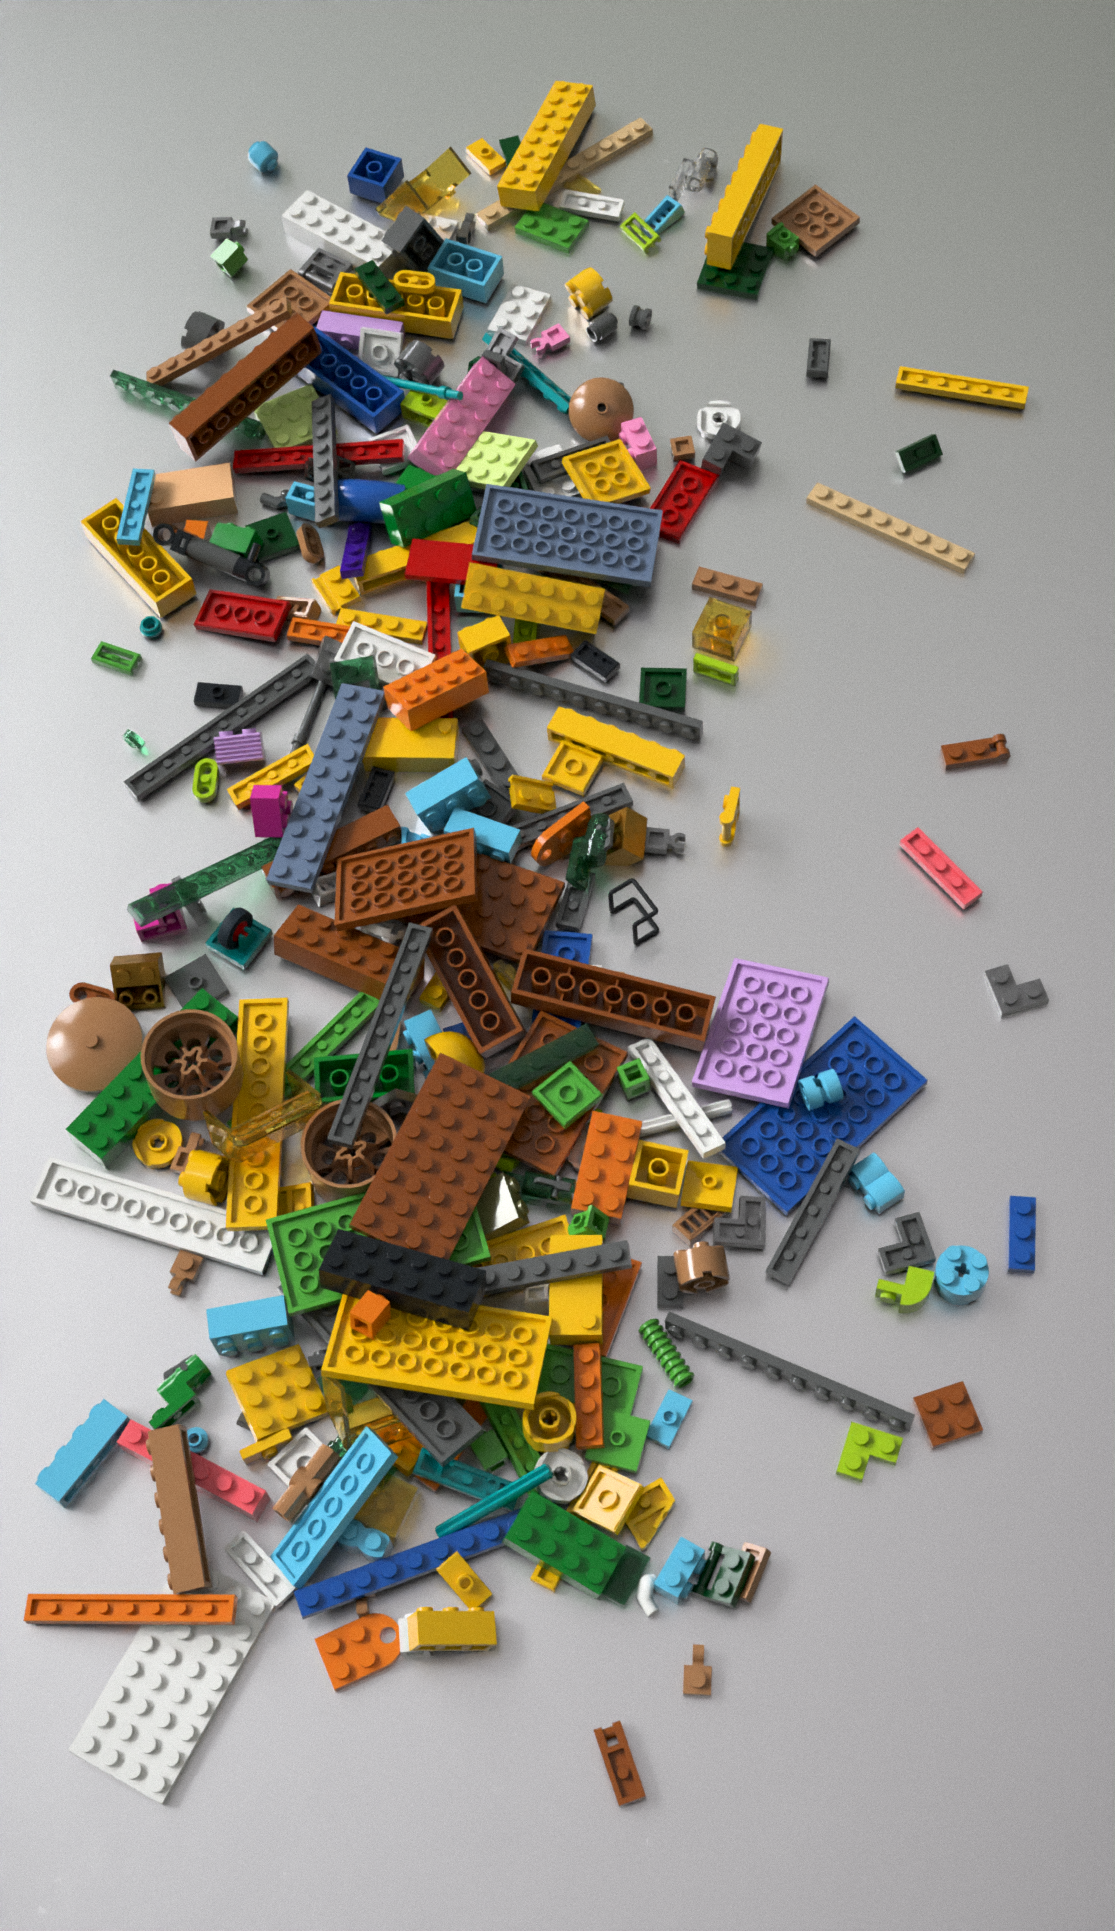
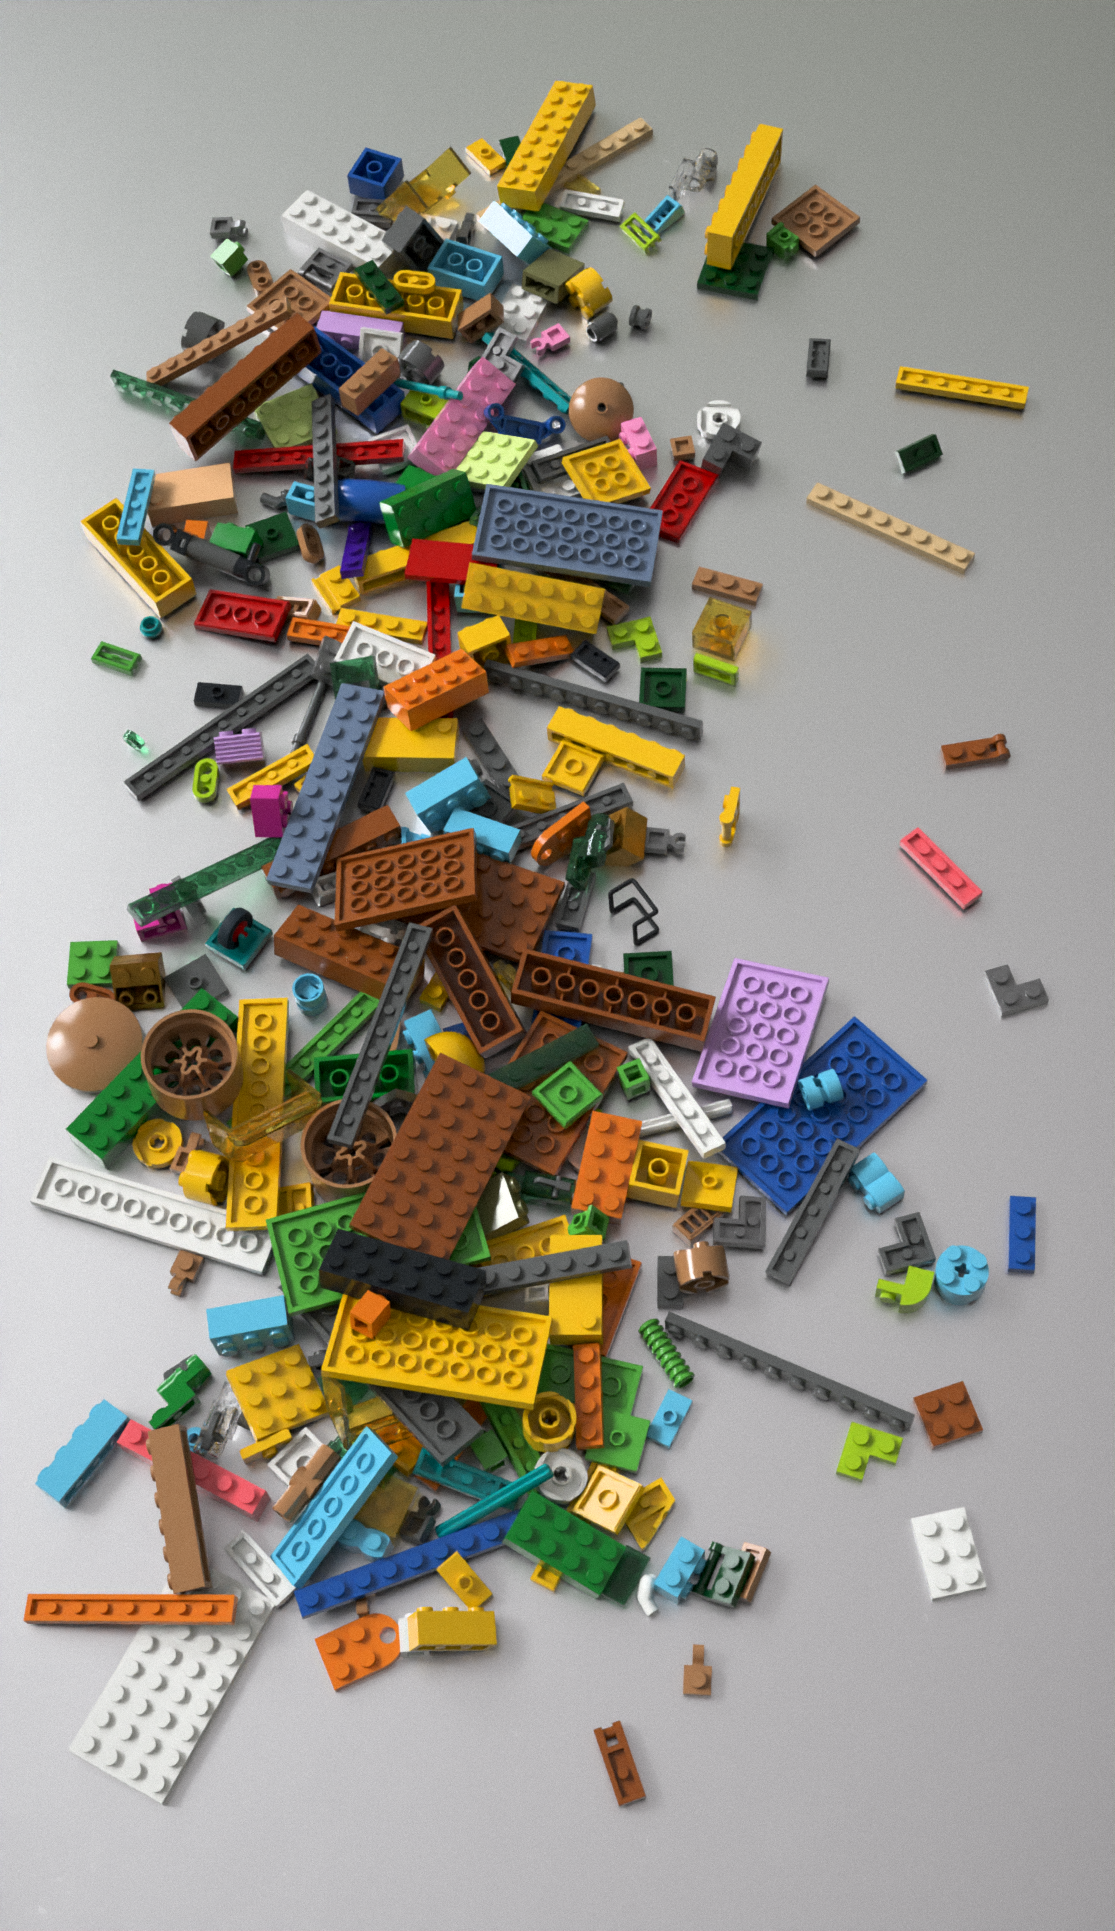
medium azure head [248,141,278,173] -> none
dark grey plate [482,349,506,374] -> none
none -> bright green plate [67,940,120,989]
none -> clear plate [193,1381,242,1460]
none -> medium nougat plate [247,260,273,296]
none -> medium azure wheel [292,973,328,1017]
none -> medium nougat brick [339,348,401,416]
none -> flat silver plate [351,198,396,229]
none -> dark grey plate [399,1496,441,1544]
none -> medium nougat brick [457,293,504,343]
none -> brick [479,201,553,264]
none -> blue plate [484,403,566,445]
none -> olive brick [521,248,585,304]
none -> lime plate [607,616,662,663]
none -> dark green plate [623,951,674,986]
none -> white plate [911,1507,987,1601]

